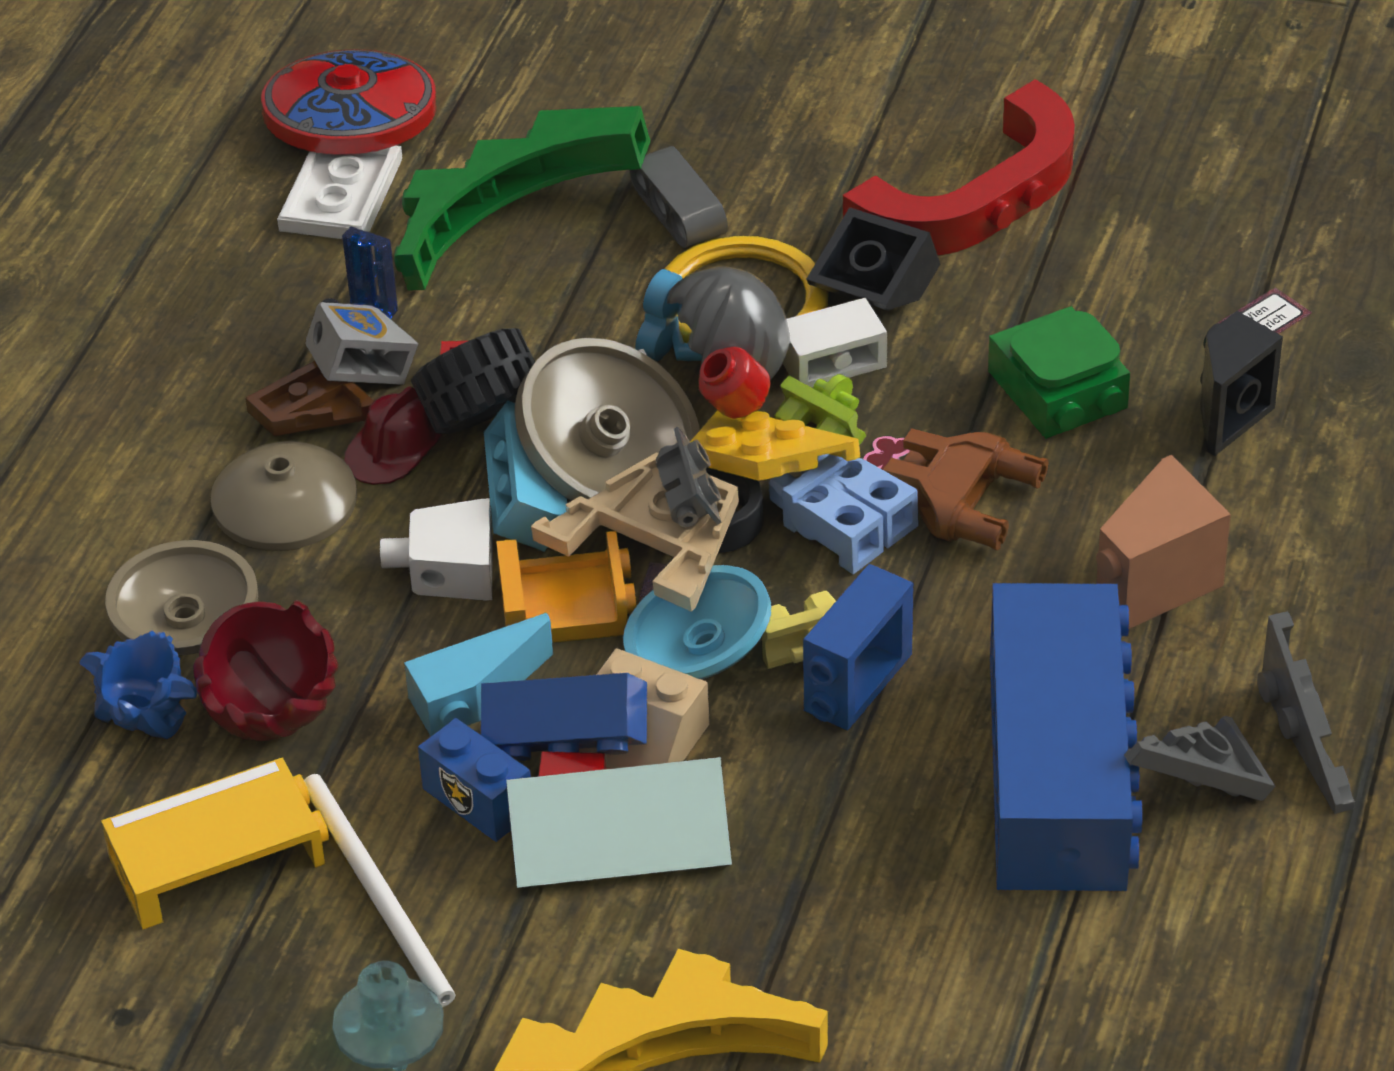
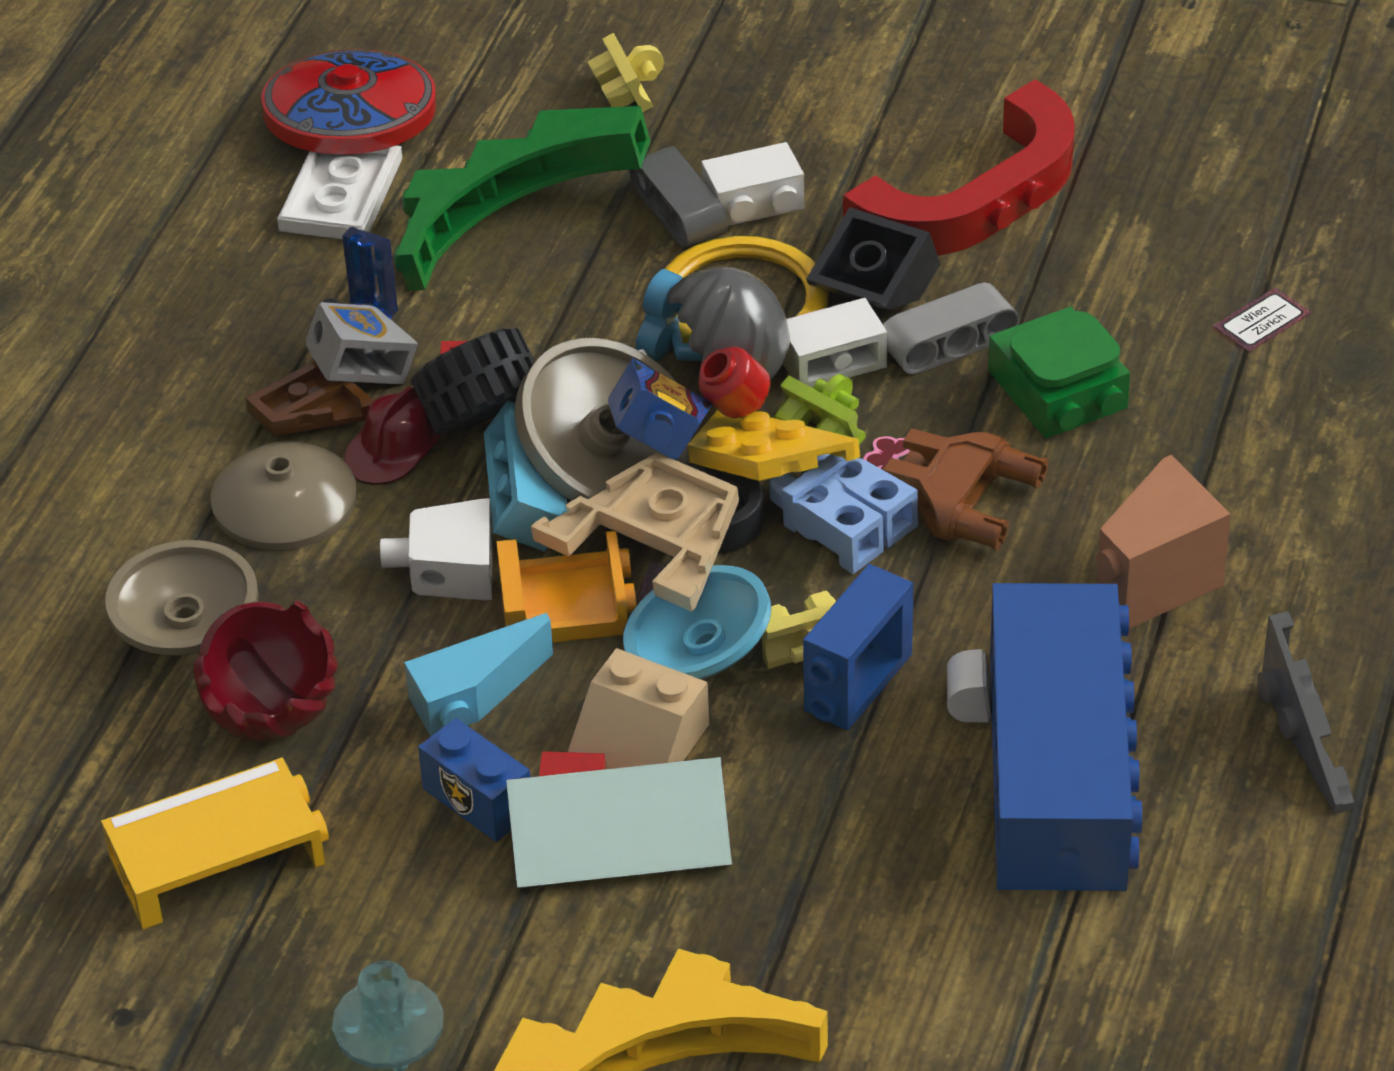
blue hair [80,630,197,739] -> none
white piece [304,774,455,1007] -> none
blue brick [481,673,647,761] -> none
dark grey hinge [656,427,722,527] -> none
dark grey wing [1124,716,1275,801] -> none
black slope [1200,311,1283,456] -> none
none -> light yellow hips [588,33,664,113]
none -> blue torso [608,358,712,460]
none -> white brick [701,142,804,226]
none -> light grey beam [883,282,1020,374]
none -> white brick [947,649,991,722]

